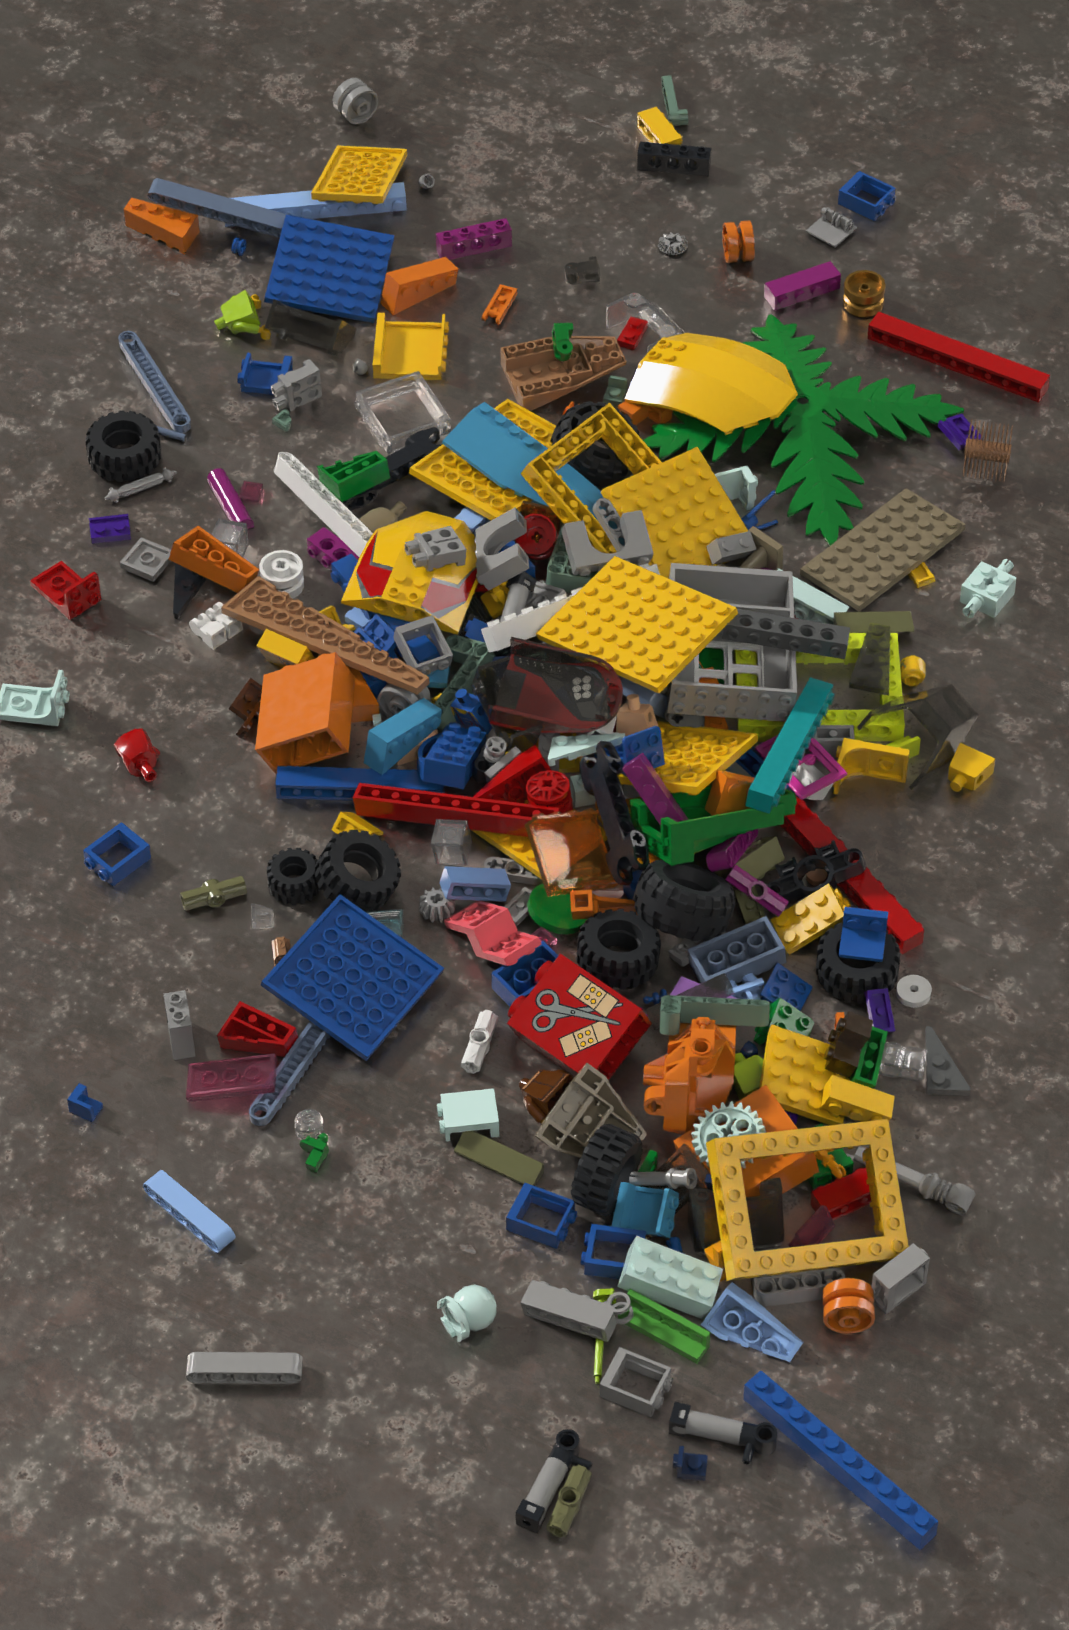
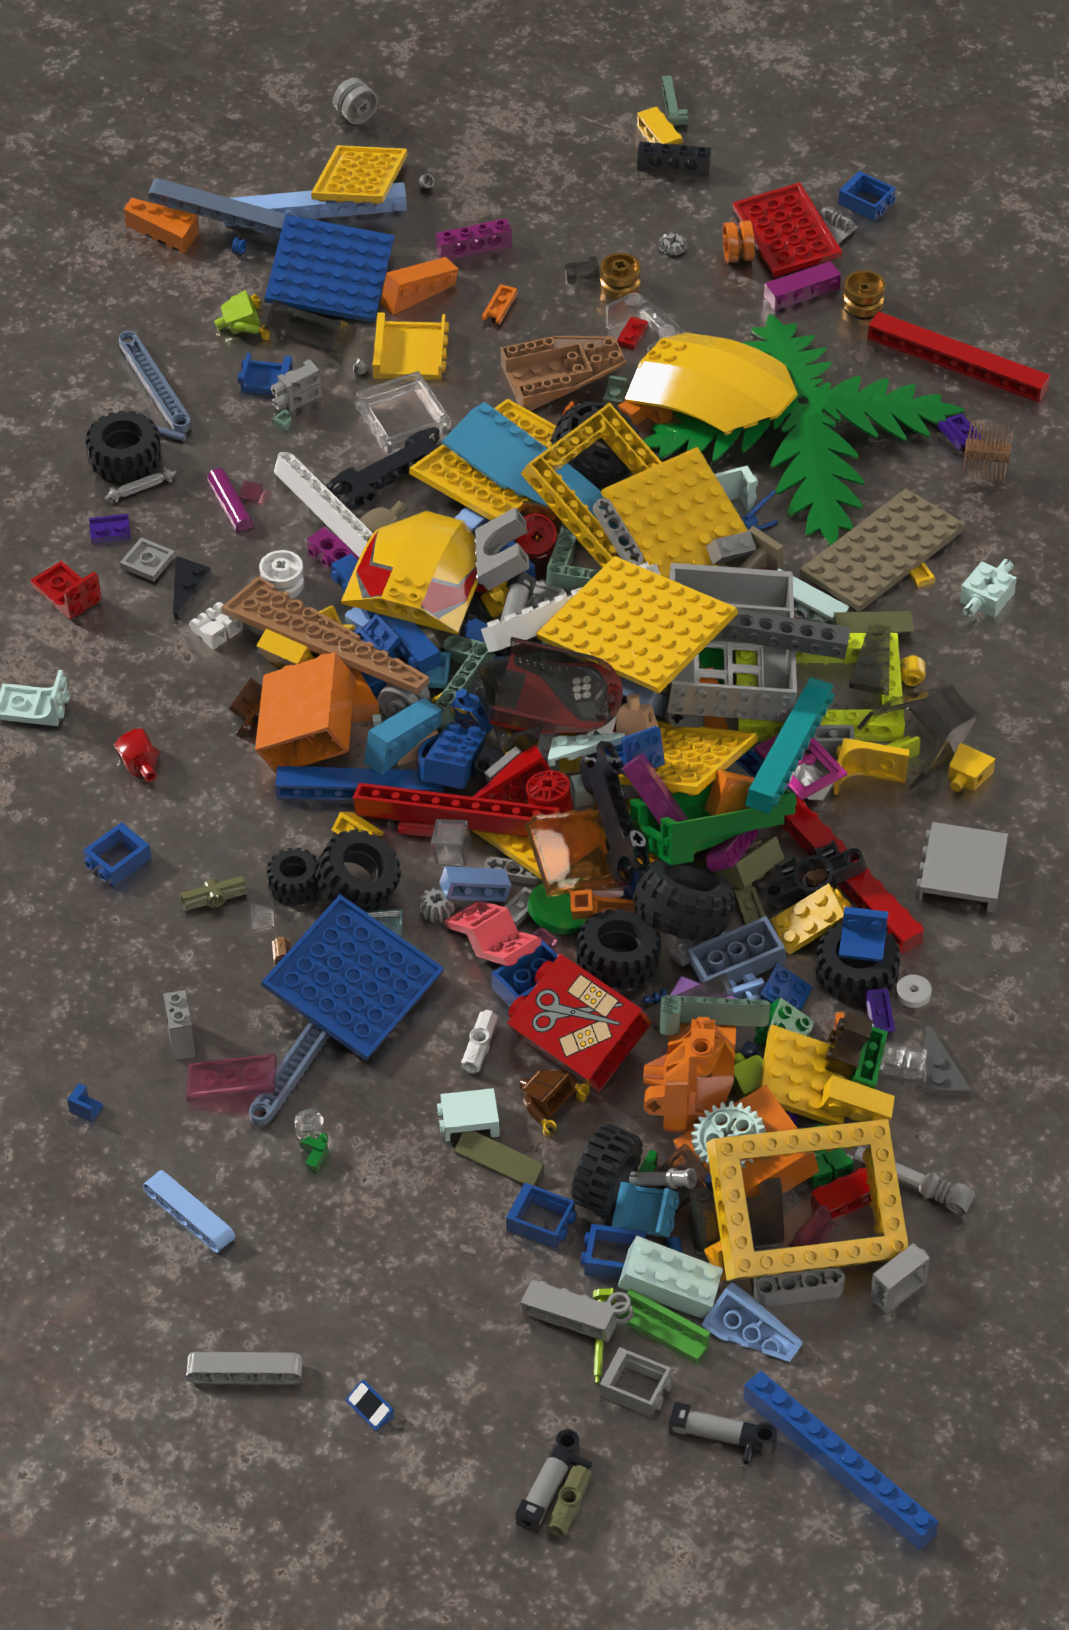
orange wedge [168,526,259,593] -> none
clear head [211,518,249,557] -> none
red wedge [217,1001,299,1057] -> none
green wedge [317,451,390,502] -> none
light grey window [393,615,453,676] -> none
light grey hips [405,526,467,572] -> none
light aqua tile [437,1284,497,1342] -> none
light grey wheel [484,736,507,763] -> none
dark tan wedge [535,1063,647,1158] -> none
green leg [552,323,574,362] -> none
light grey arch [562,510,654,576] -> none
dark blue bracket [673,1446,708,1481] -> none
magenta piece [725,865,789,917] -> none
light orange piece [814,1150,846,1179] -> none
orange wheel [822,1278,875,1334] -> none
none -> slope [345,1379,394,1432]
none -> red axle [398,821,460,840]
none -> pearl gold wheel [600,253,641,300]
none -> red plate [732,182,842,277]
none -> light grey panel [916,822,1008,912]

